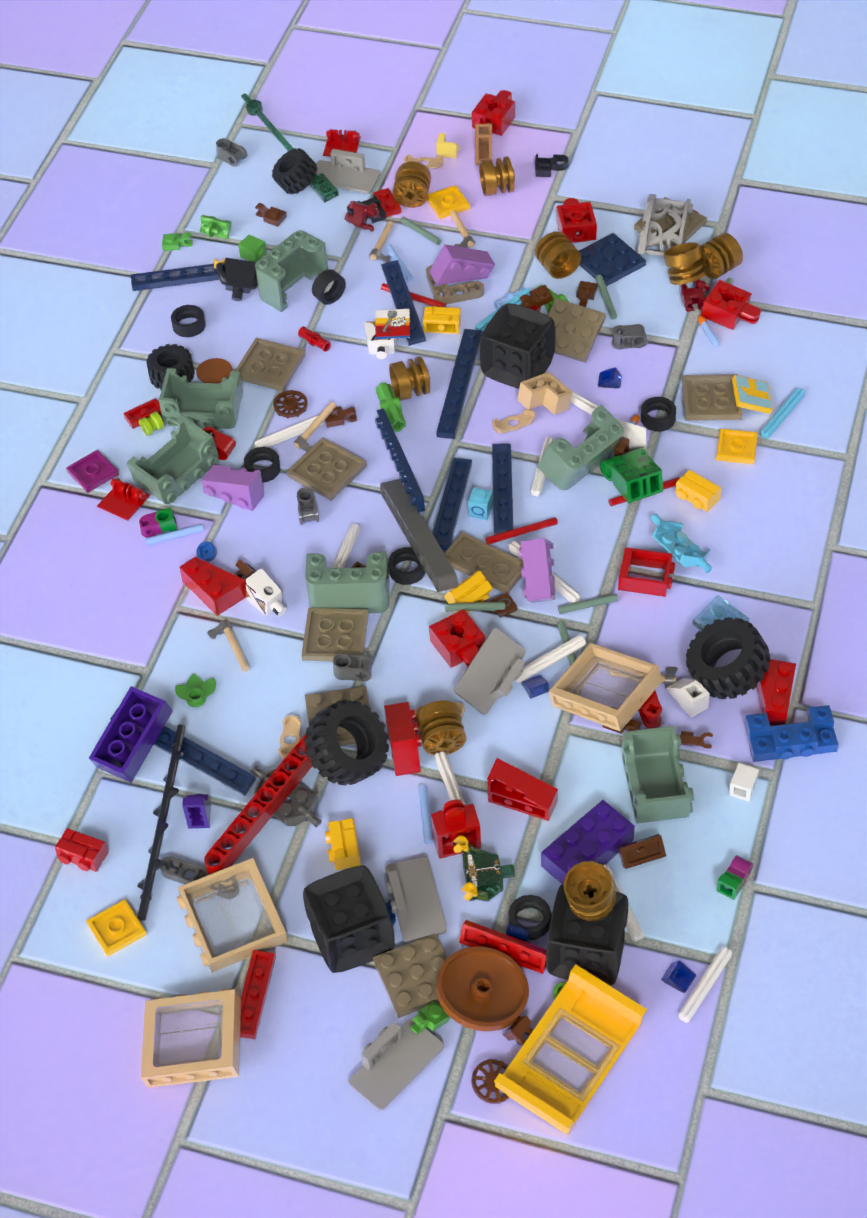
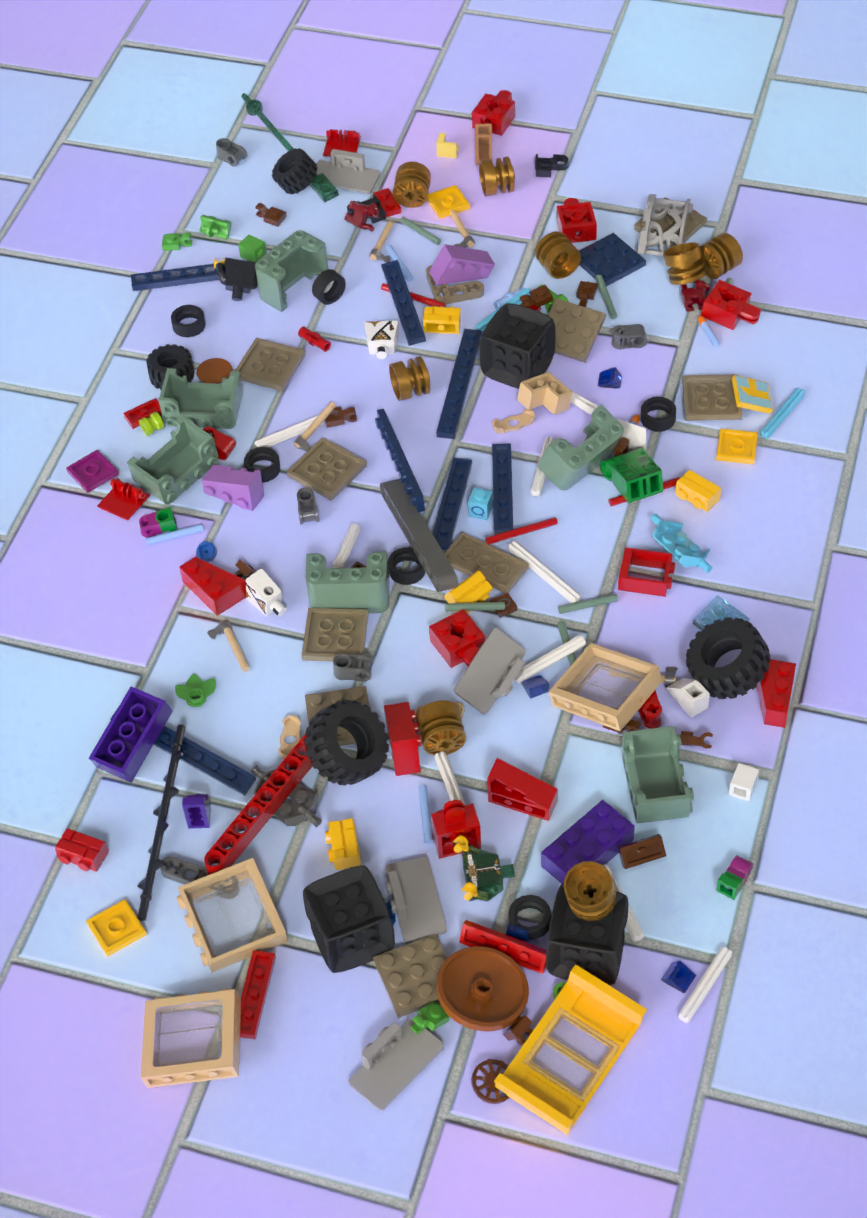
reddish brown wheel [273,390,308,419] -> none
sticker [375,309,410,339] -> none
bright green piece [376,382,406,432] -> none
tan piece [404,154,444,168] -> none
medium lavender wedge [519,538,556,603] -> none
blue bracket [745,705,839,762] -> none

